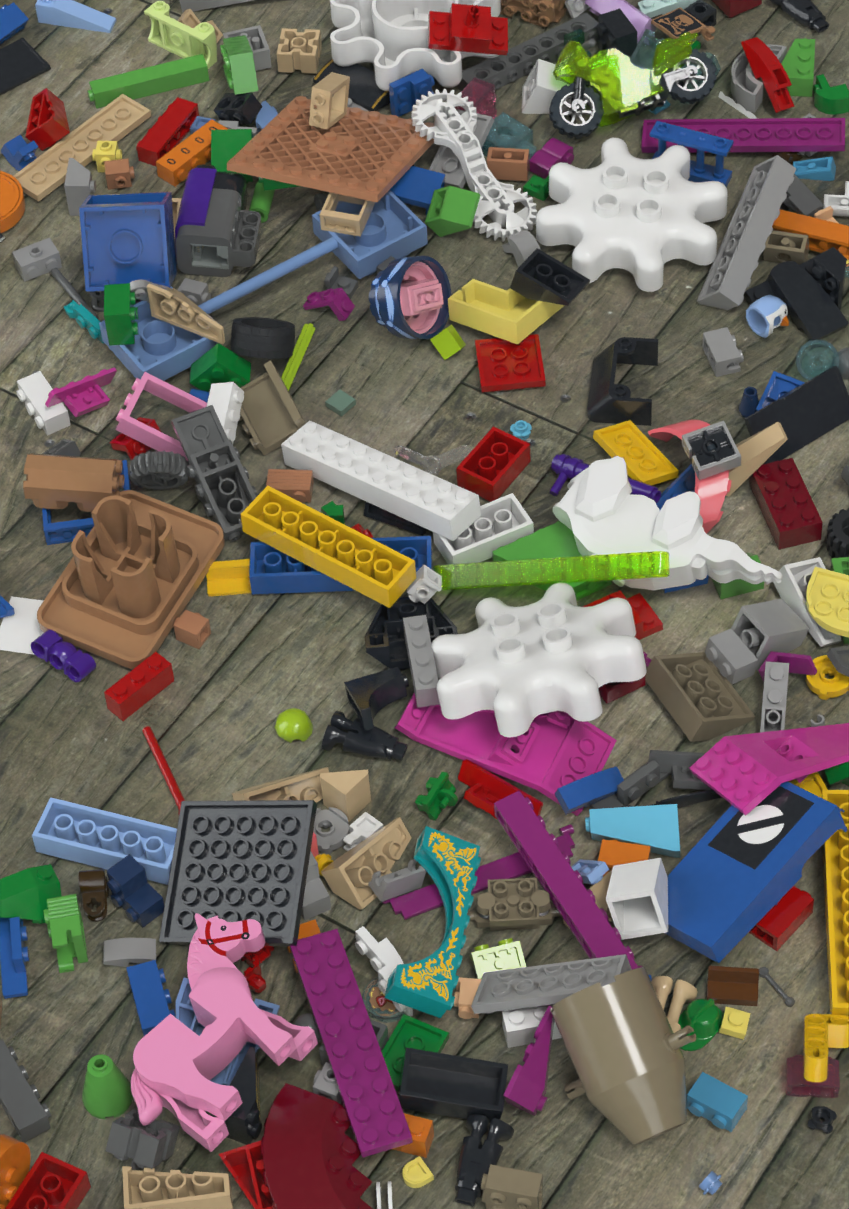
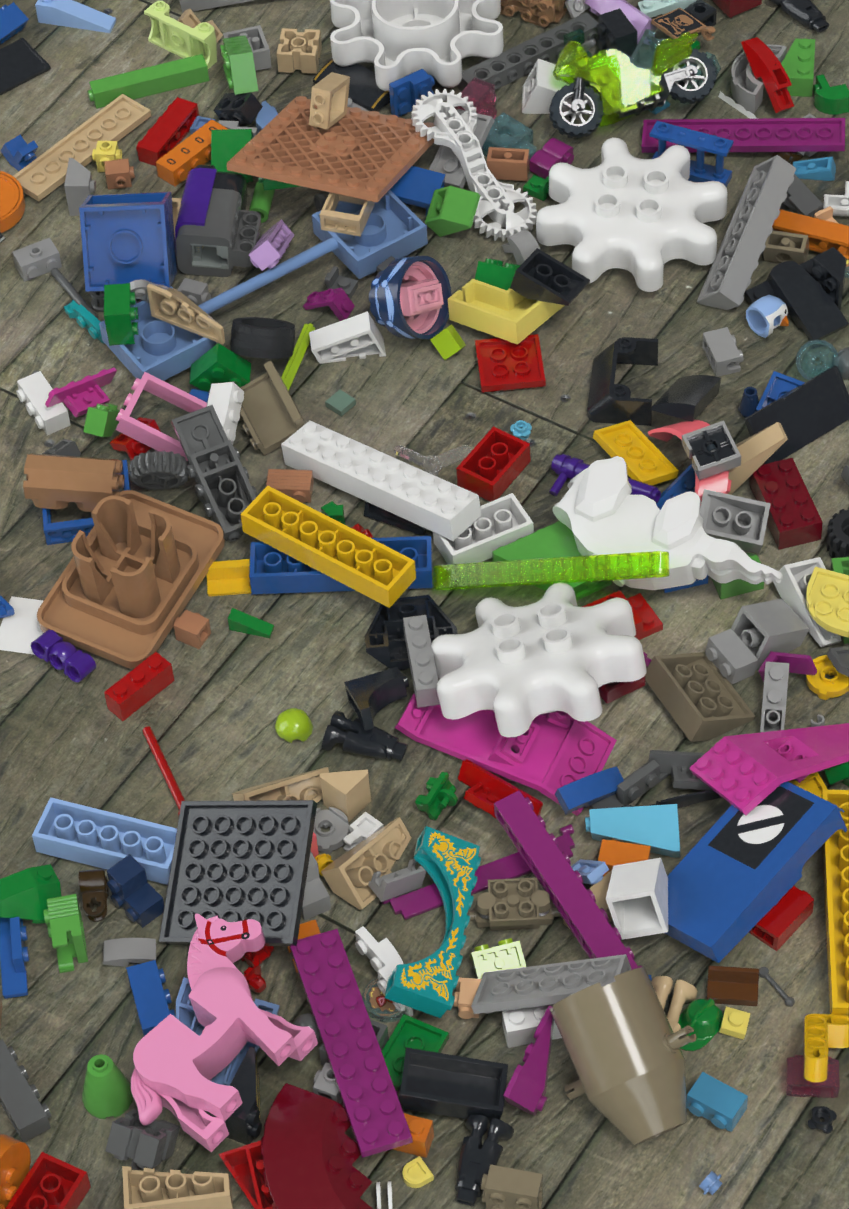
red wedge [25,88,70,151] -> none
white brick [407,565,442,604] -> none
red brick [428,3,508,56] -> none
none -> bright green slope [83,403,120,437]
none -> green piece [228,608,274,638]
none -> lavender brick [249,219,294,271]
none -> white wedge [309,311,386,364]
none -> green slope [475,258,520,290]
none -> black slope [651,375,721,422]
none -> light grey slope [700,489,771,554]

